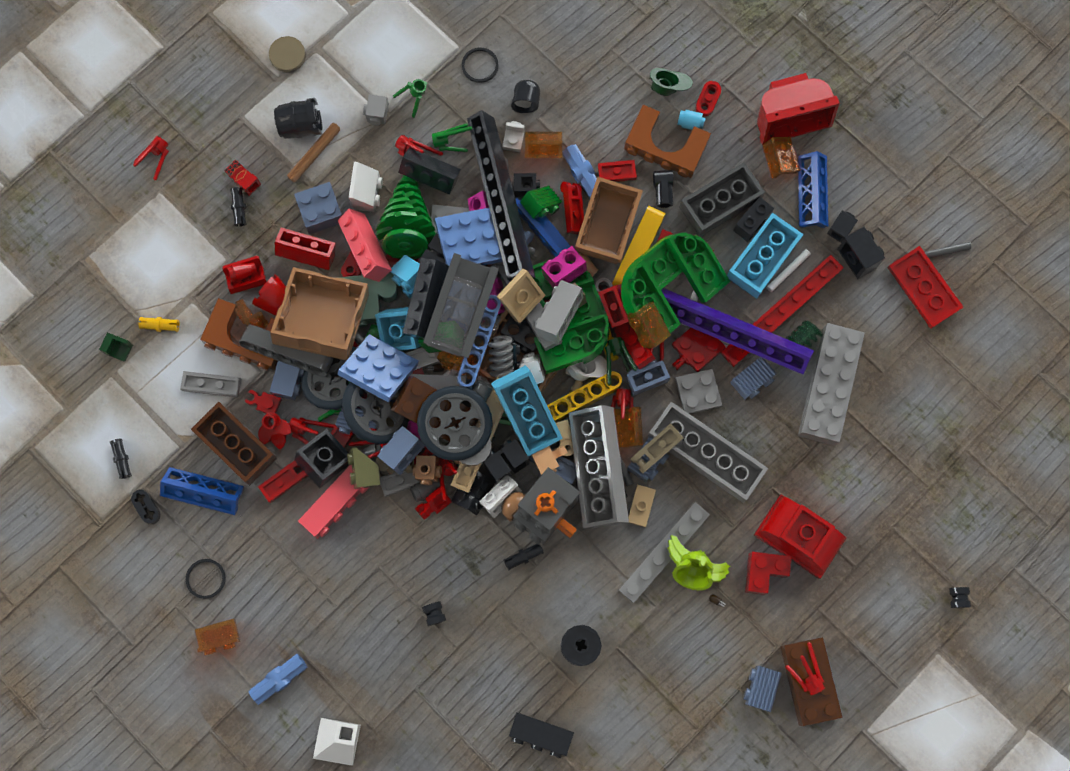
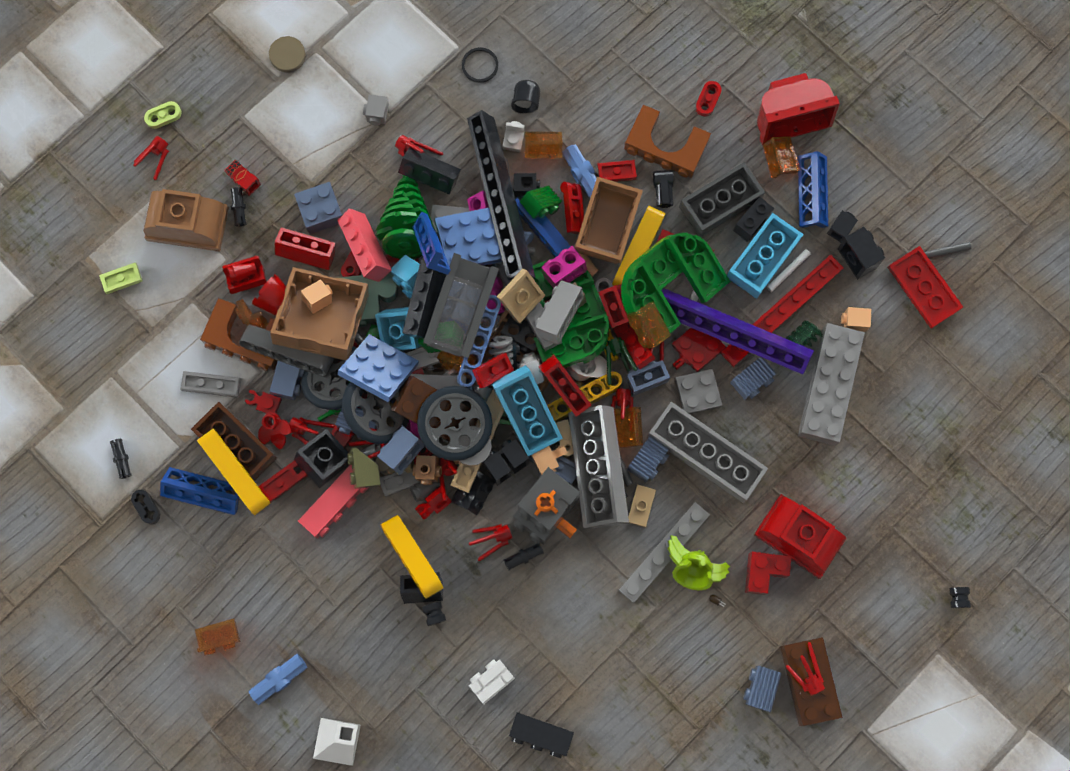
dark green panel [99,332,133,362] -> none
yellow pin [138,317,180,332] -> none
black piece [186,559,226,599] -> none
black piece [274,98,323,139] -> none
medium nougat axle [287,123,340,183] -> none
white slope [349,162,383,212] -> none
green plant [393,79,427,118] -> none
green plant [432,123,473,152] -> none
white bracket [479,475,522,518] -> none
medium nougat hair [501,492,525,521] -> none
black piece [561,625,602,666] -> none
dark tan plate [630,423,684,474] -> none
dark green piece [650,68,693,96] -> none
medium azure brick [677,110,705,130] -> none
none -> yellowish green plate [99,263,143,294]
none -> medium nougat container [143,189,229,251]
none -> yellowish green plate [144,101,182,129]
none -> yellow beam [197,428,270,516]
none -> light nougat brick [301,279,333,314]
none -> yellow beam [380,515,444,599]
none -> black brick [400,572,443,604]
none -> blue fence [413,212,451,275]
none -> red plant [469,524,513,561]
none -> white brick [469,660,515,704]
none -> red plate [472,353,514,388]
none -> red brick [538,355,592,417]
none -> light nougat brick [841,307,871,332]

